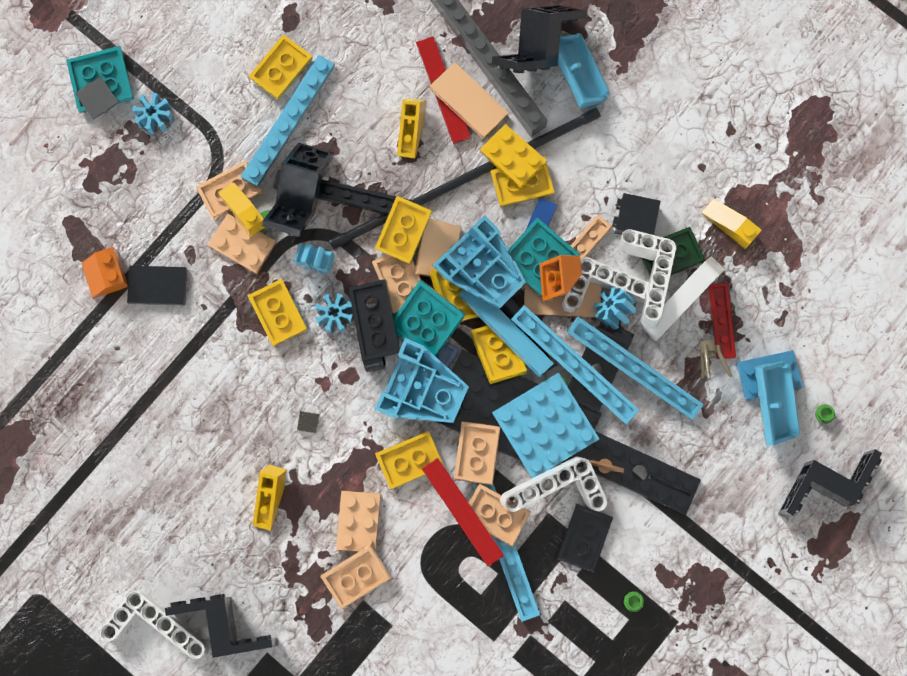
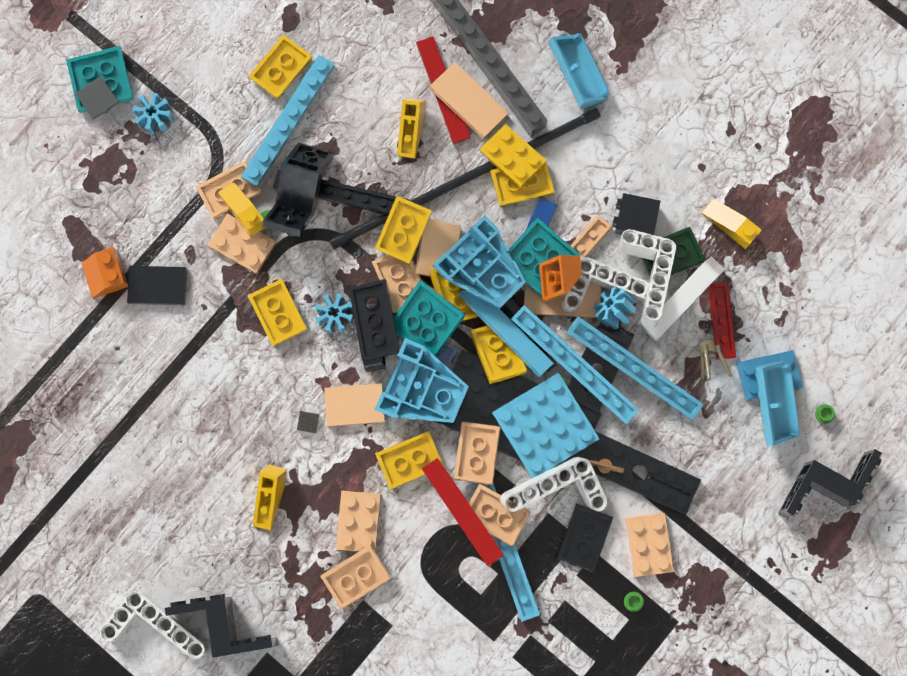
medium azure gear [293,243,335,274] -> none
black bracket [492,5,587,73] -> none
none -> light nougat tile [324,383,385,427]
none -> light nougat plate [625,513,674,577]

